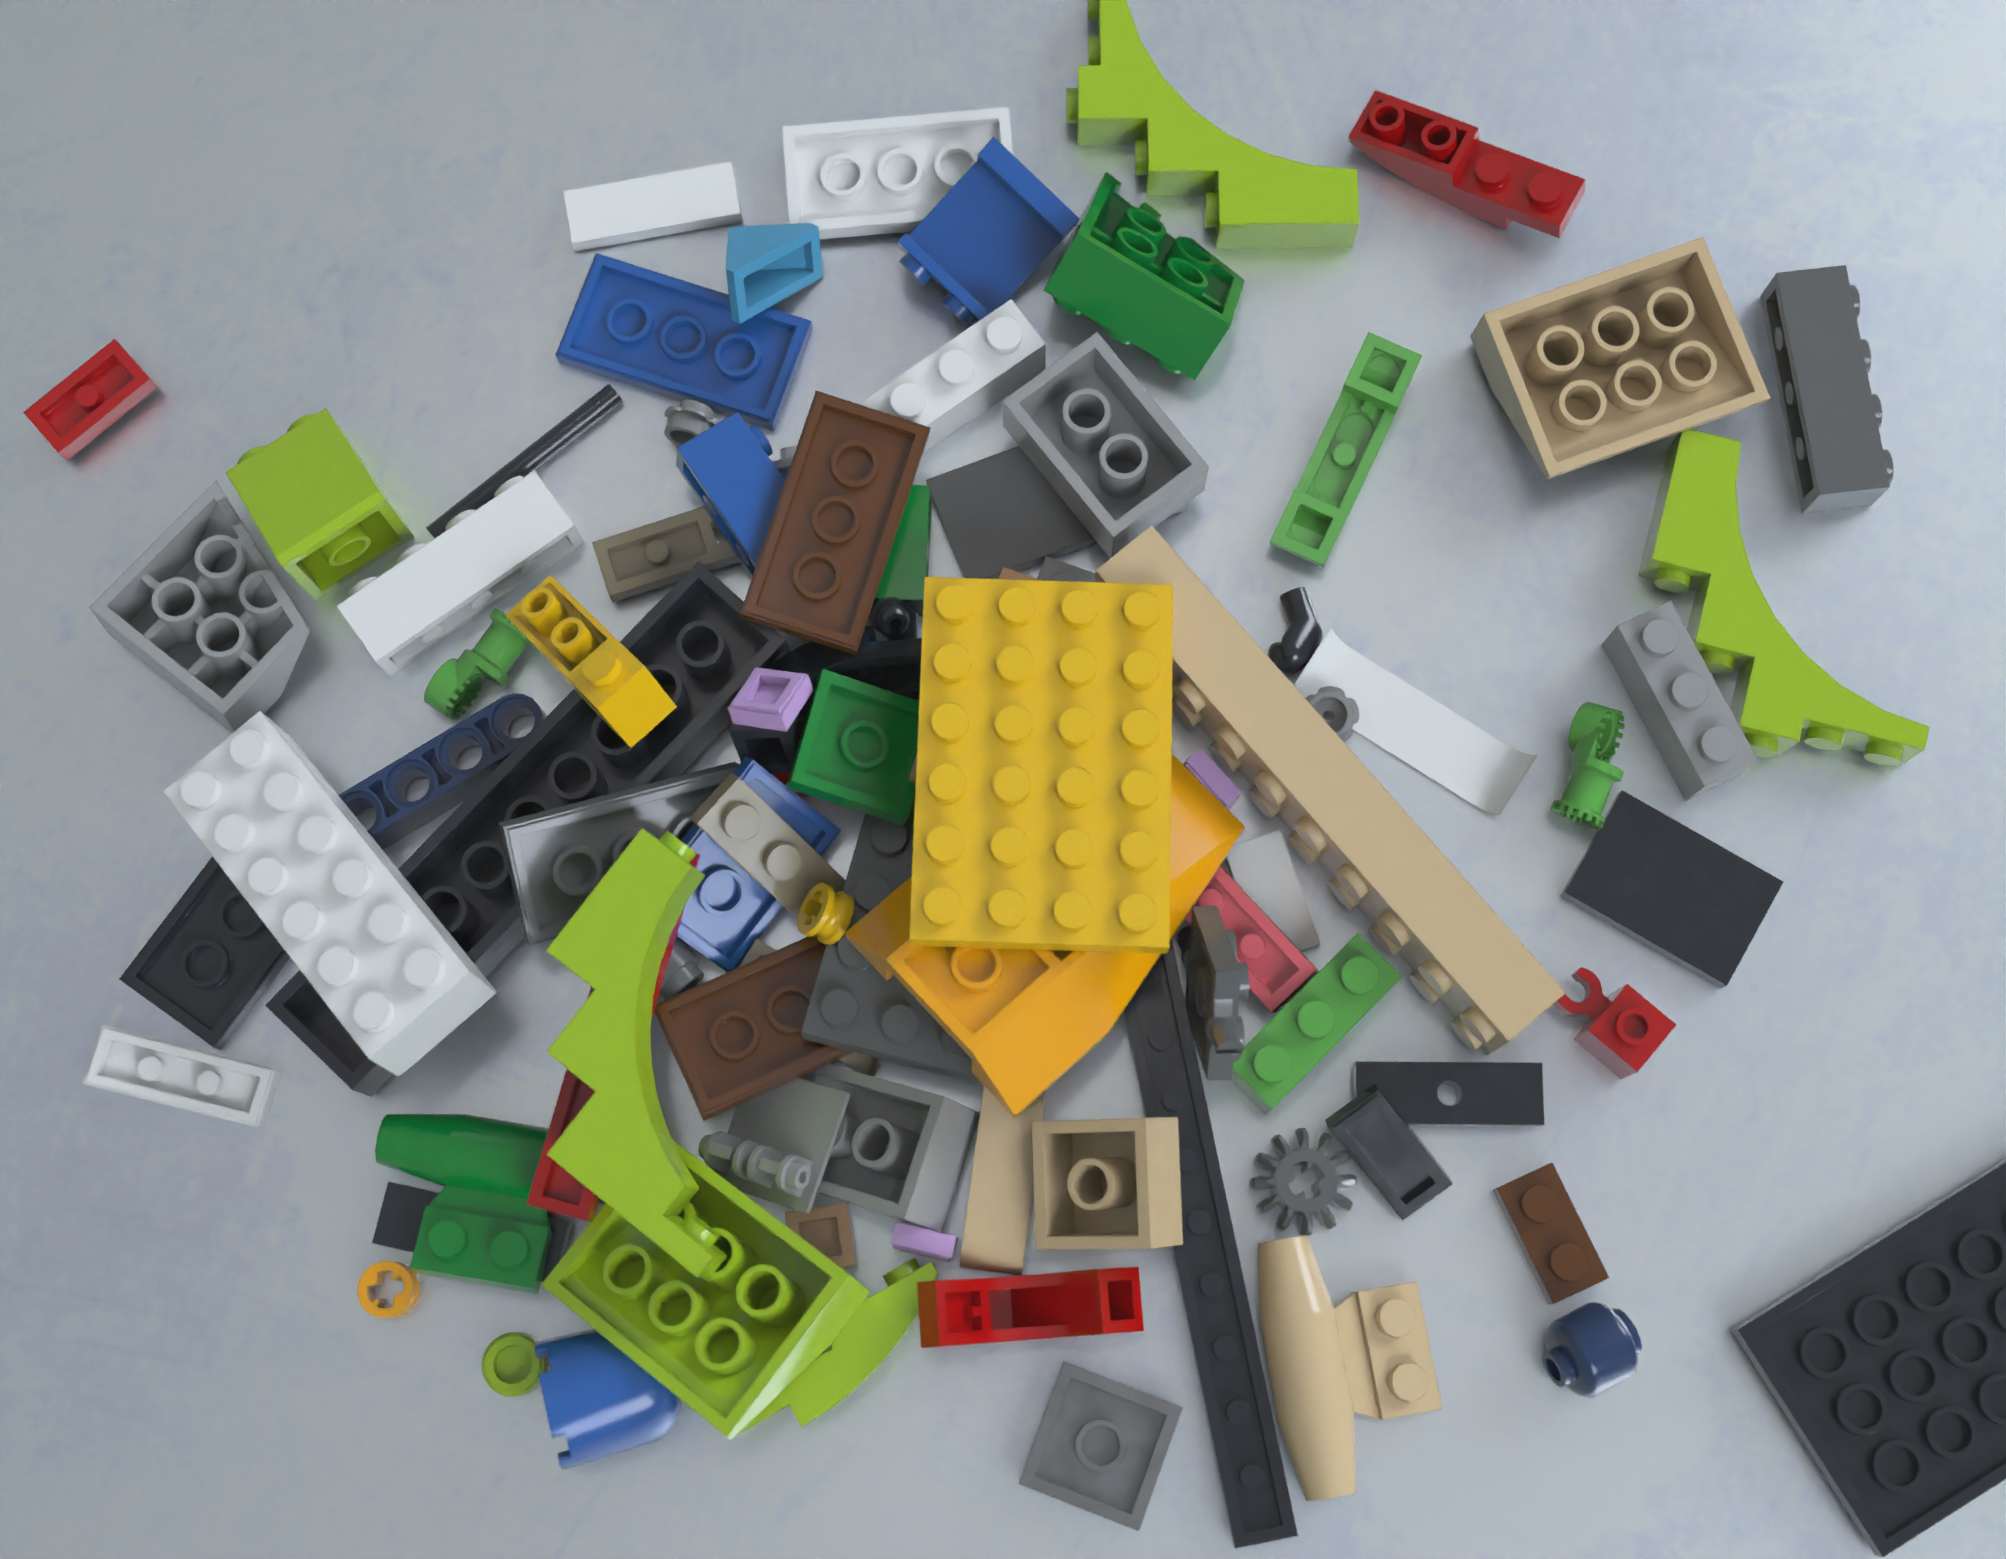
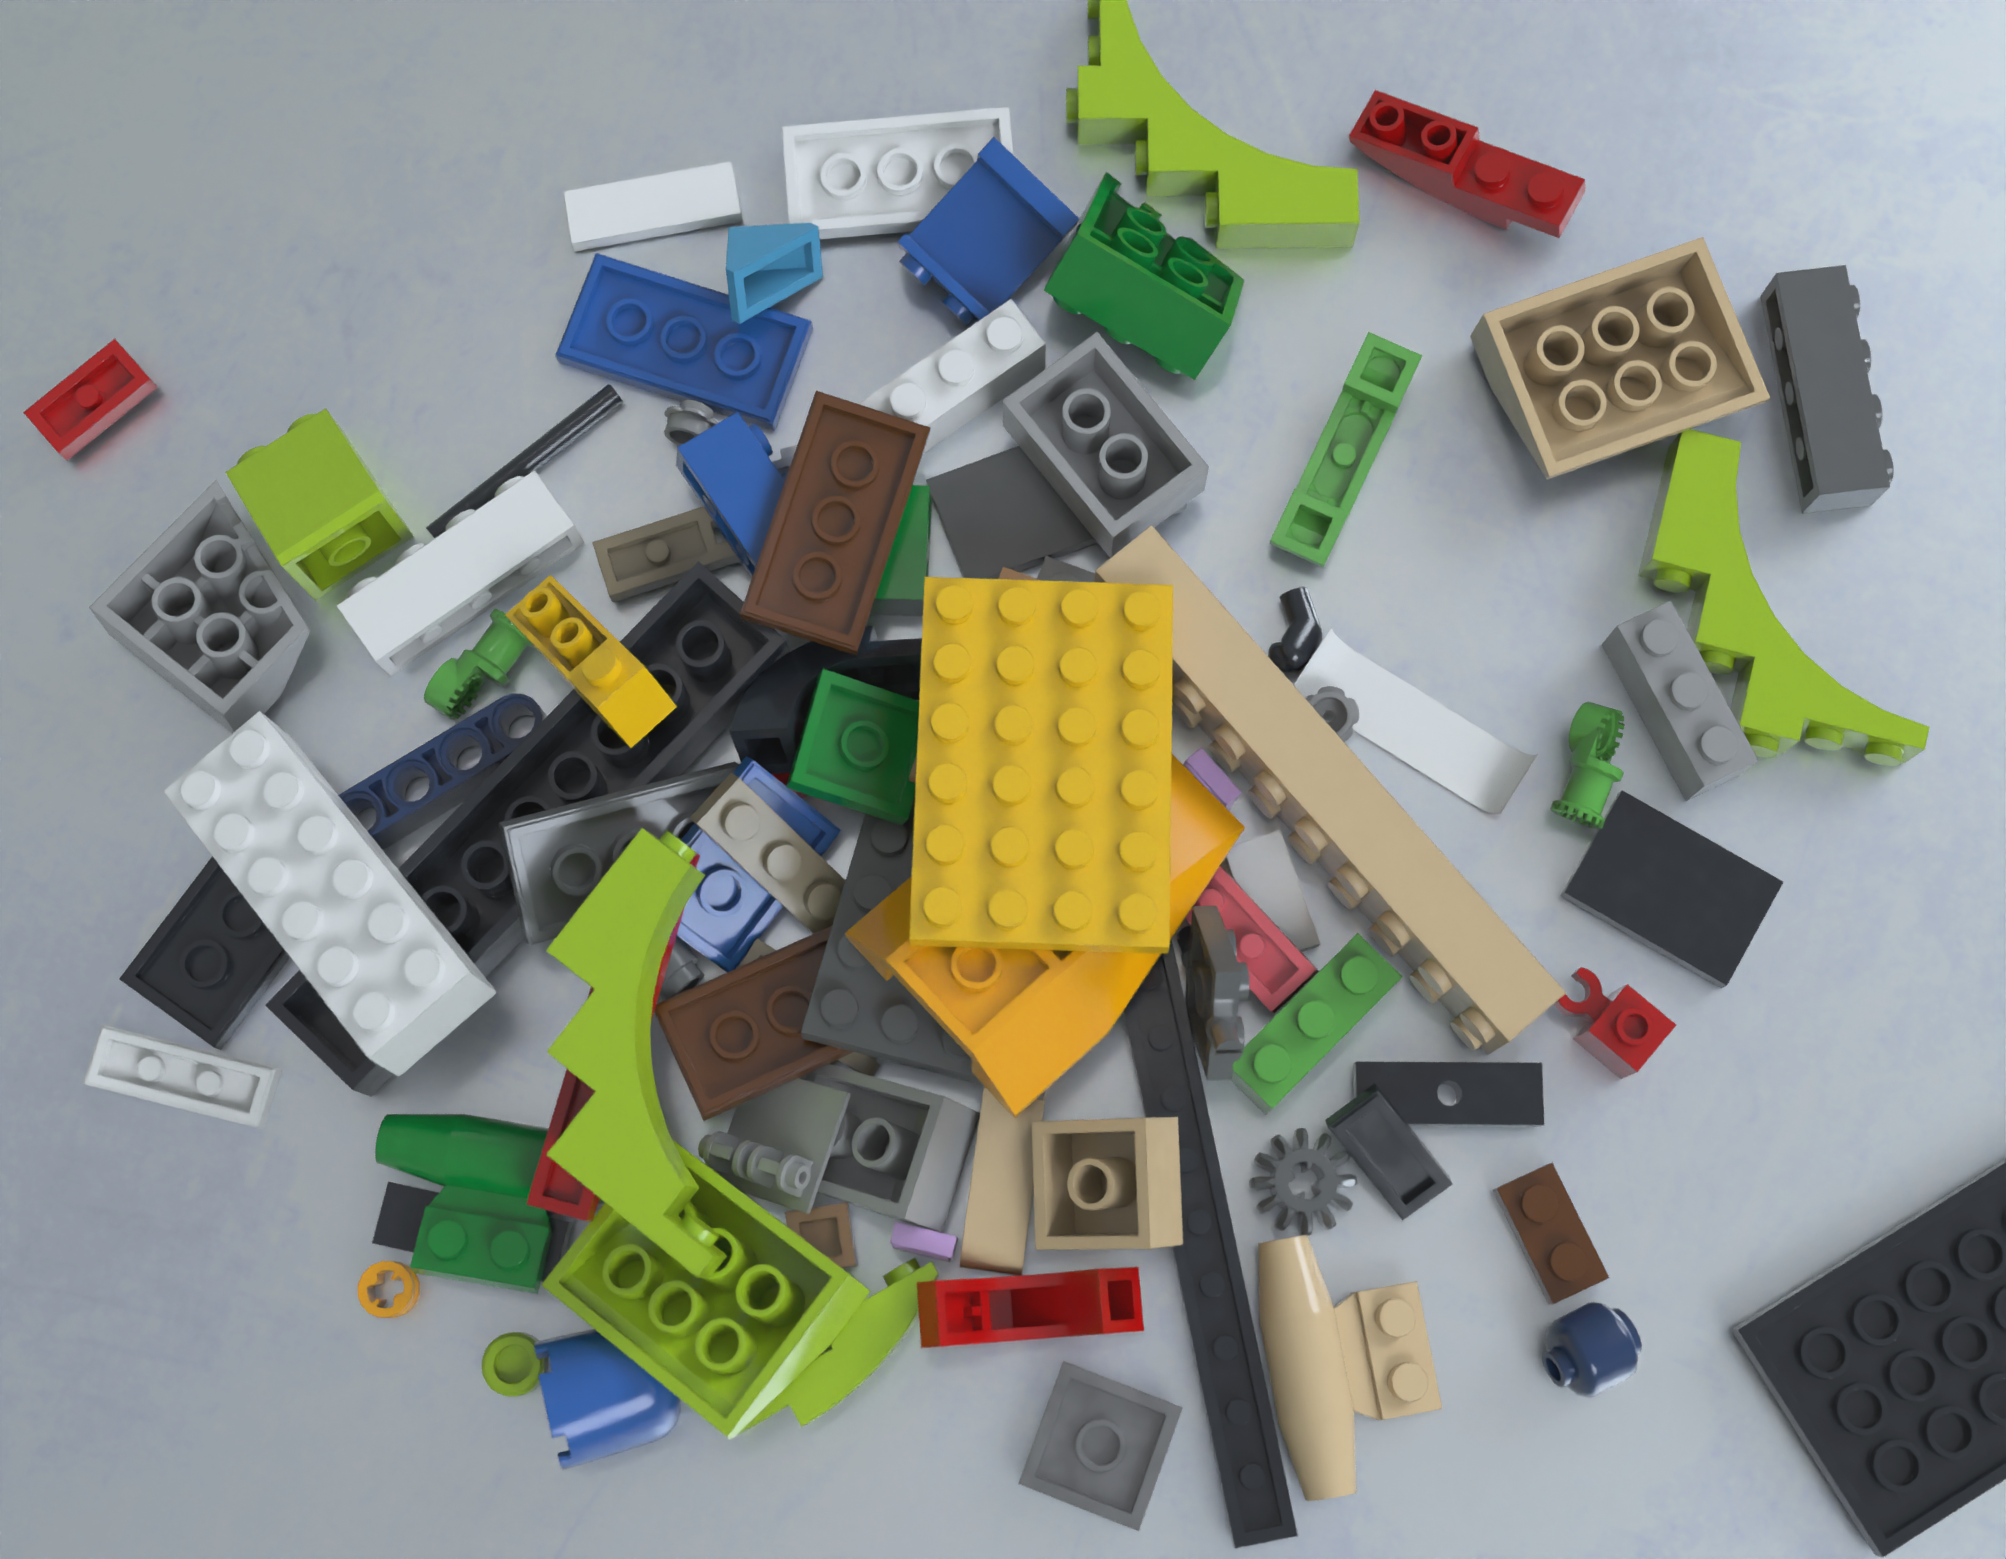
lavender tile [728,667,814,732] -> none
yellow bush [797,883,854,945] -> none
black arm [870,596,918,640] -> none

